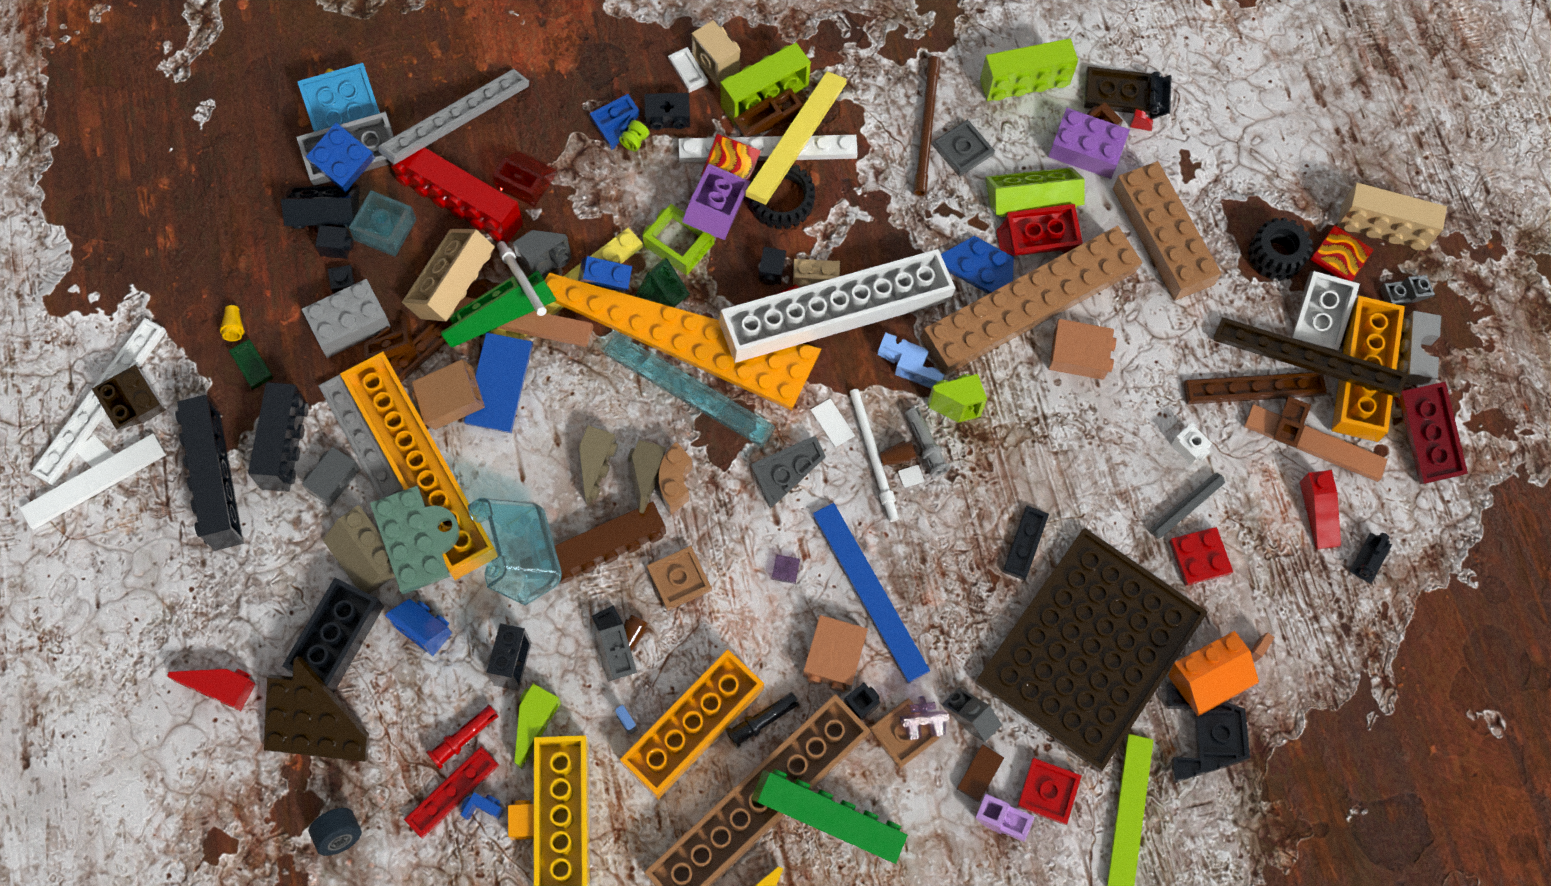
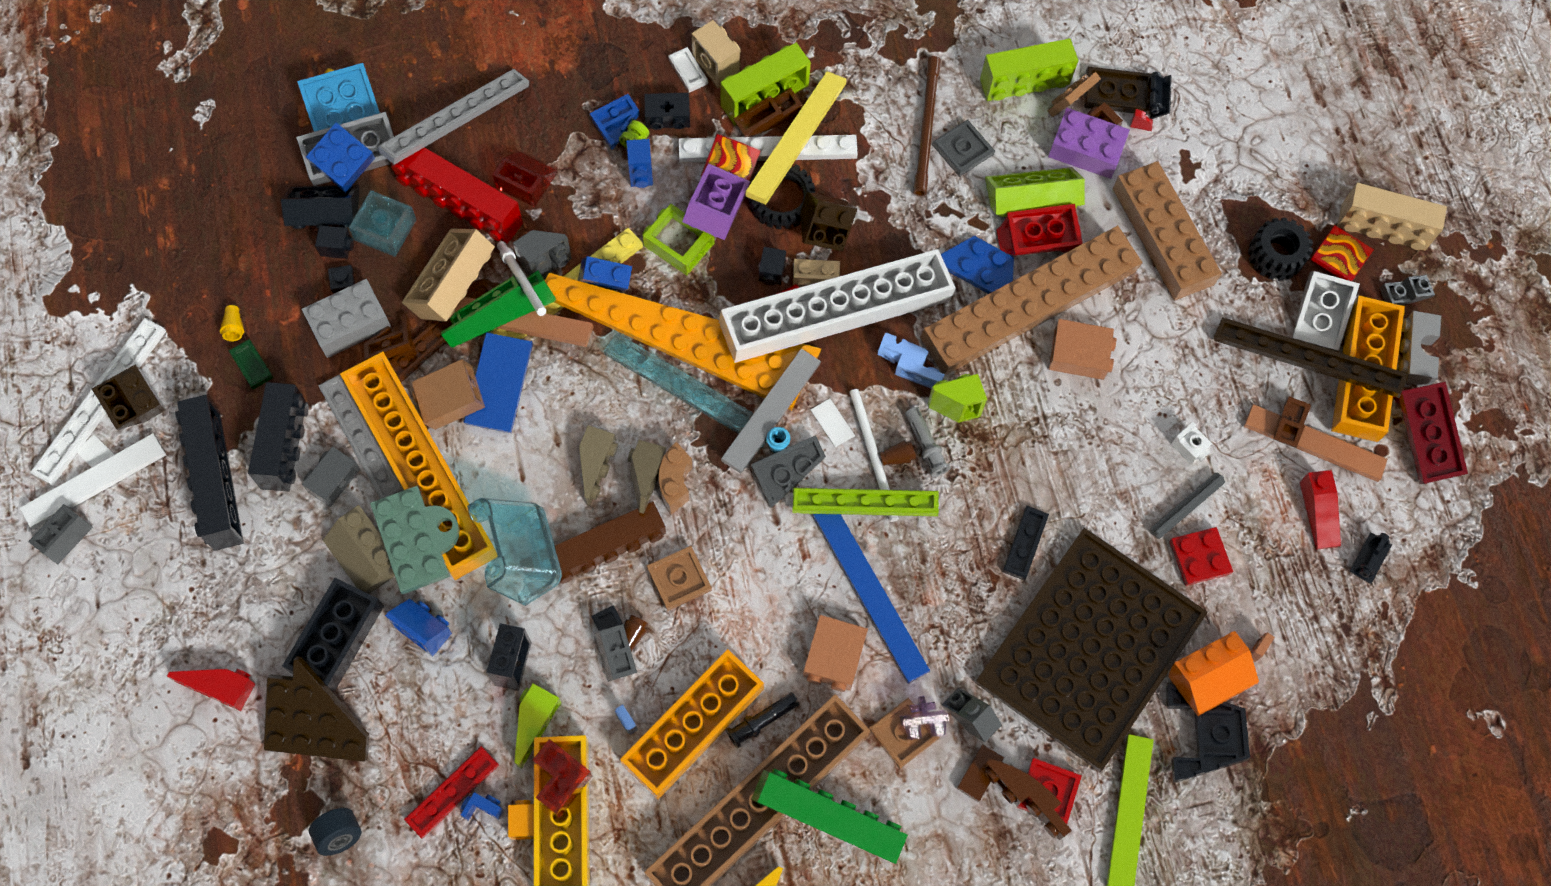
red pin [426,704,499,769] -> none
clear green slope [635,258,690,308] -> none
clear purple tile [772,554,800,584] -> none
black brick [843,682,880,721] -> none
white sticker [898,465,924,488] -> none
lavender brick [976,794,1034,842] -> none
reddish brown tile [1183,372,1327,405] -> none
none -> dark grey hinge [28,504,93,565]
none -> clear red brick [533,739,593,818]
none -> blue brick [627,139,653,188]
none -> light grey tile [721,349,821,474]
none -> medium azure cone [766,427,790,453]
none -> lime tile [792,488,939,517]
none -> dark brown slope [800,192,857,251]
none -> reddish brown slope [983,759,1072,840]
none -> medium nougat plate [1047,72,1101,118]

